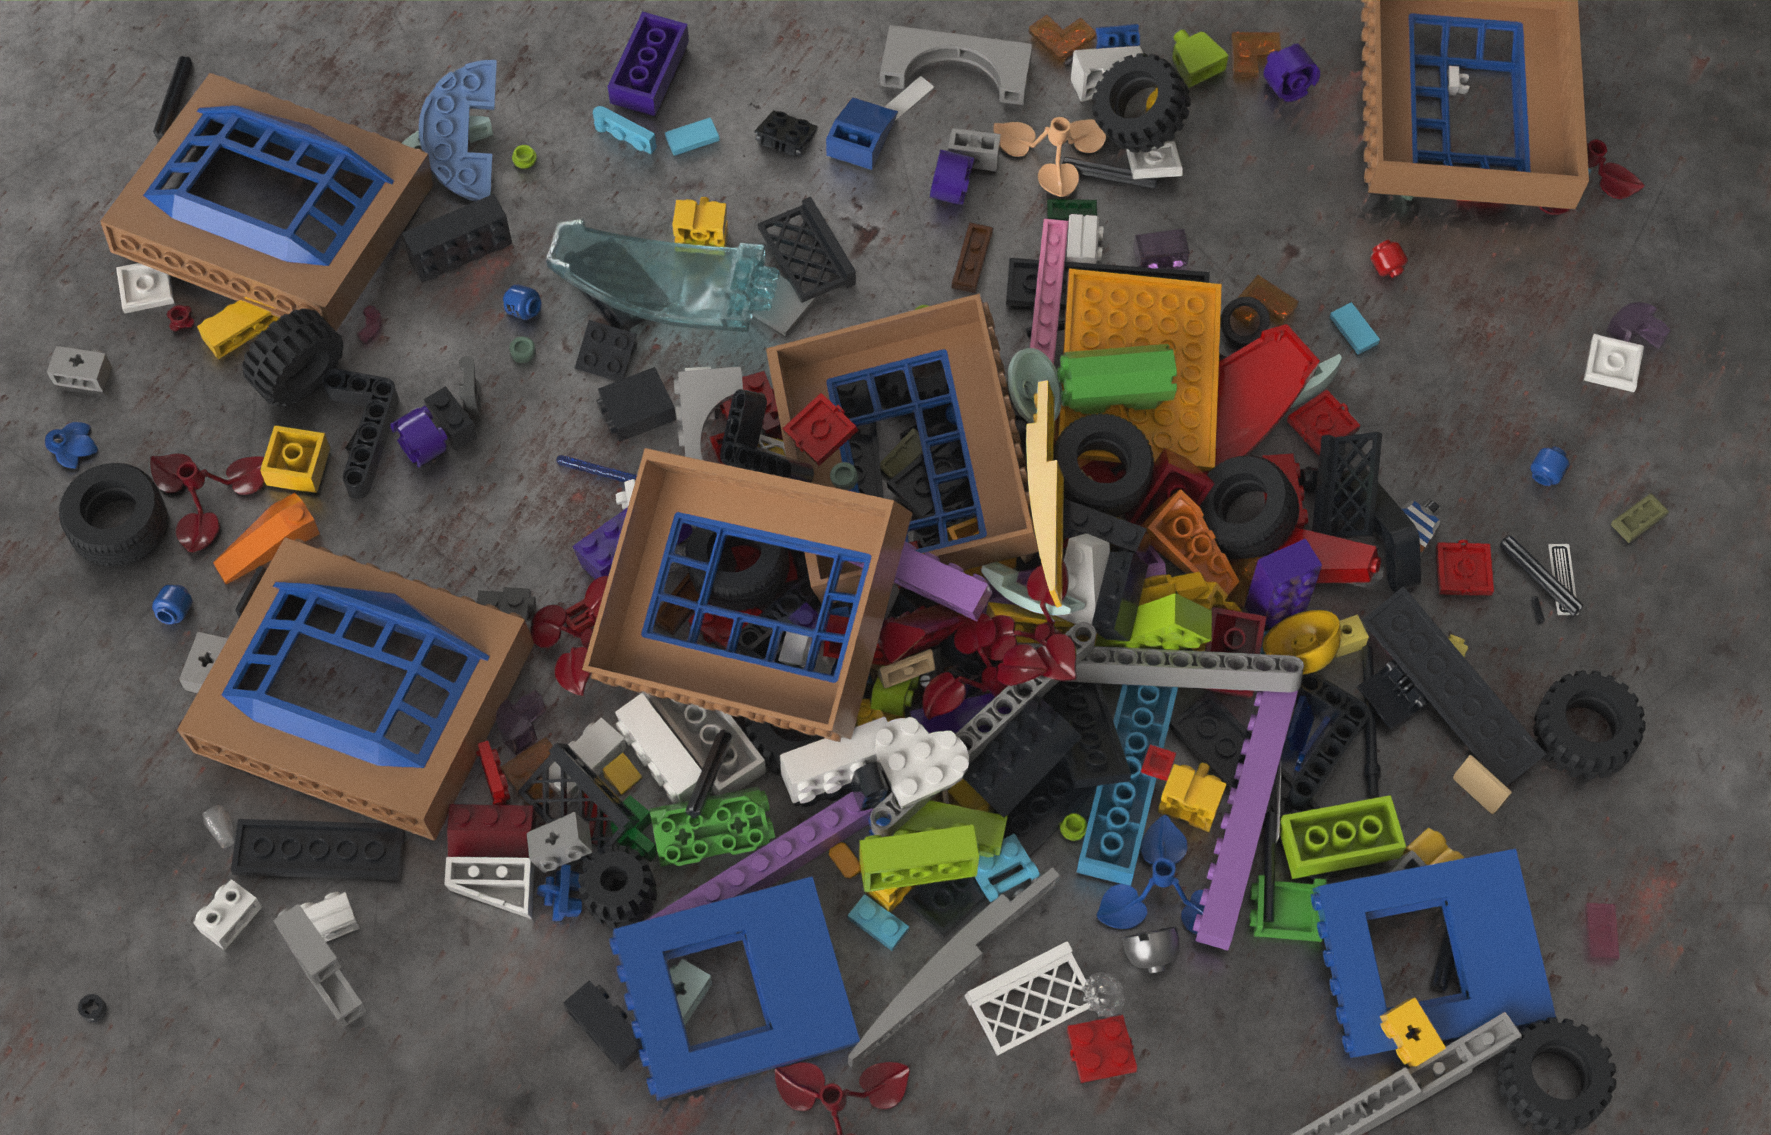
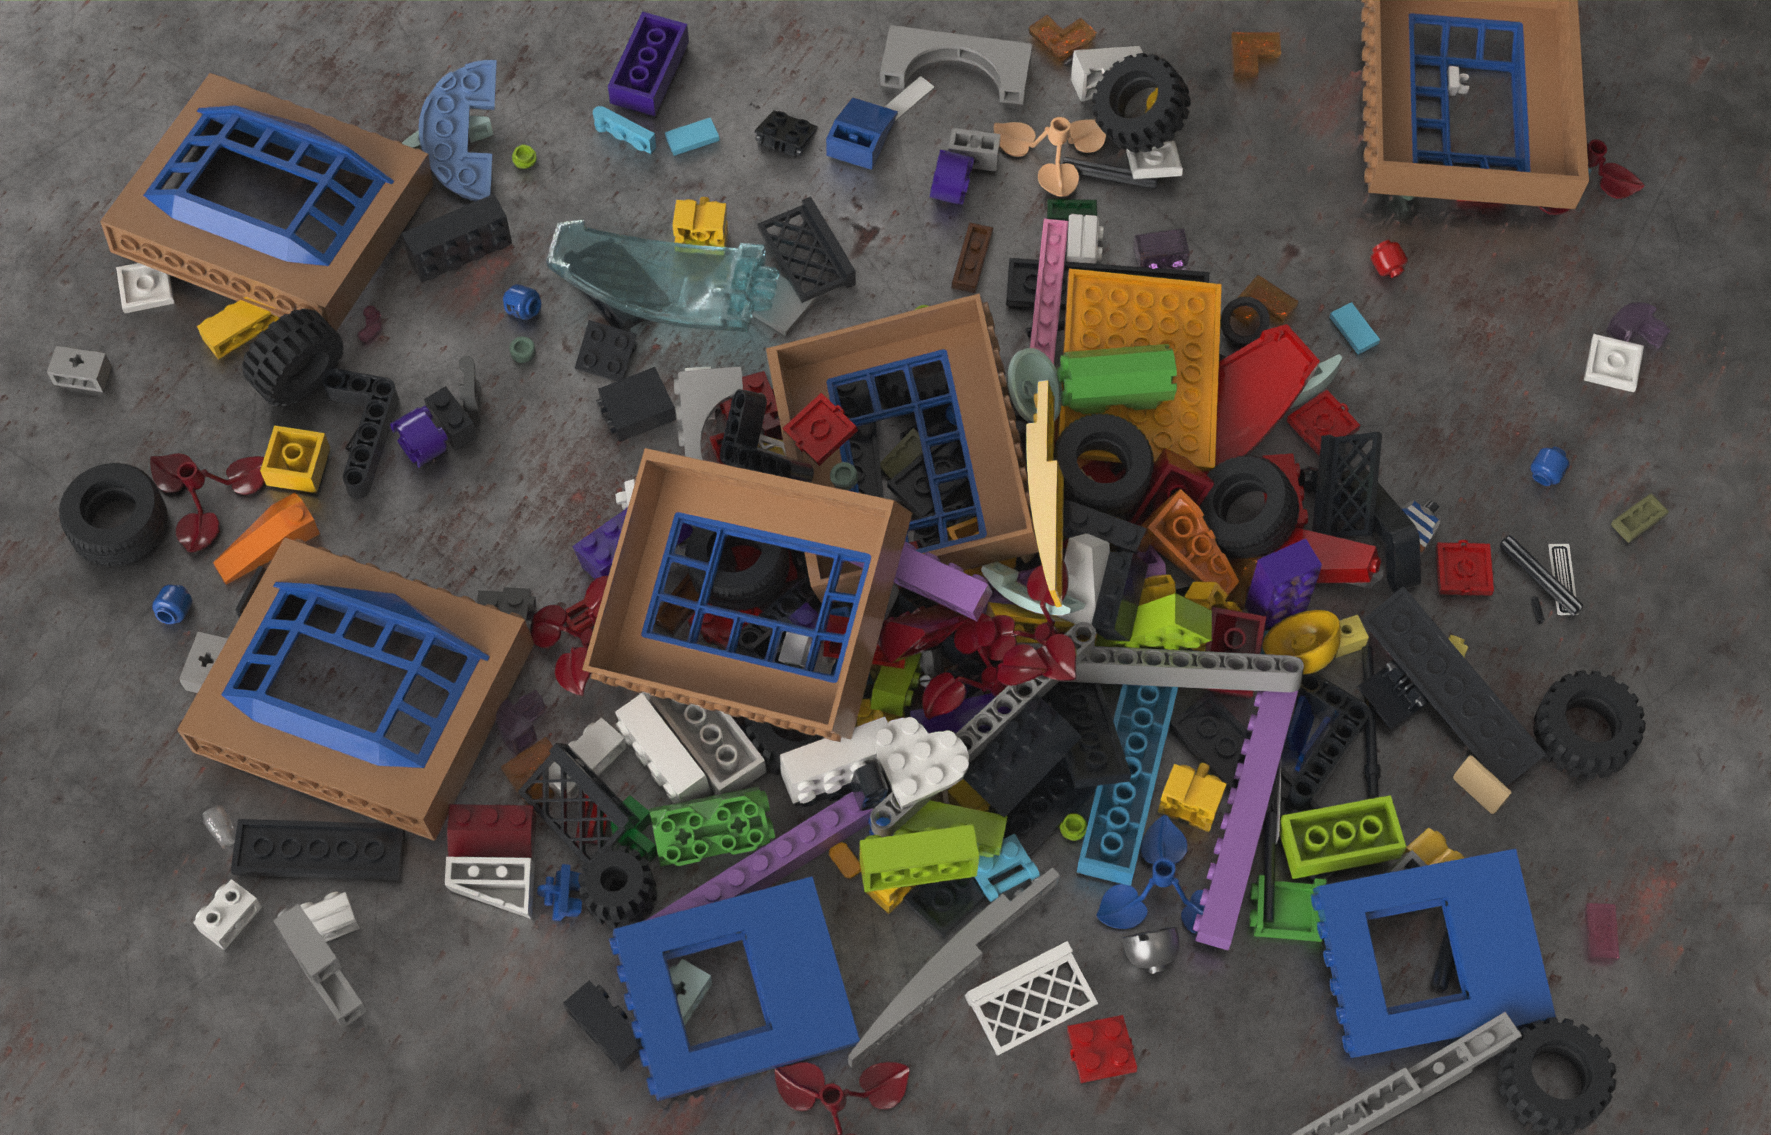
blue plate [45,422,98,469] -> none
black bush [78,994,107,1023] -> none
black axle [153,56,193,138] -> none
dark red plate [167,305,195,331] -> none
red plate [476,741,510,805] -> none
light grey brick [527,812,593,873] -> none
clear blue piece [556,455,637,482] -> none
yellow slope [602,753,642,795] -> none
black axle [686,730,732,819] -> none
medium azure plate [847,894,909,951] -> none
tan slope [878,649,935,689] -> none
clear gear [1082,972,1125,1018] -> none
blue hips [1096,24,1140,49] -> none
red plate [1141,744,1176,781] -> none
lime torso [1172,29,1229,88] -> none
yellow slope [1172,572,1209,601] -> none
dark purple brick [1263,43,1320,102] -> none
yellow brick [1379,997,1446,1067] -> none

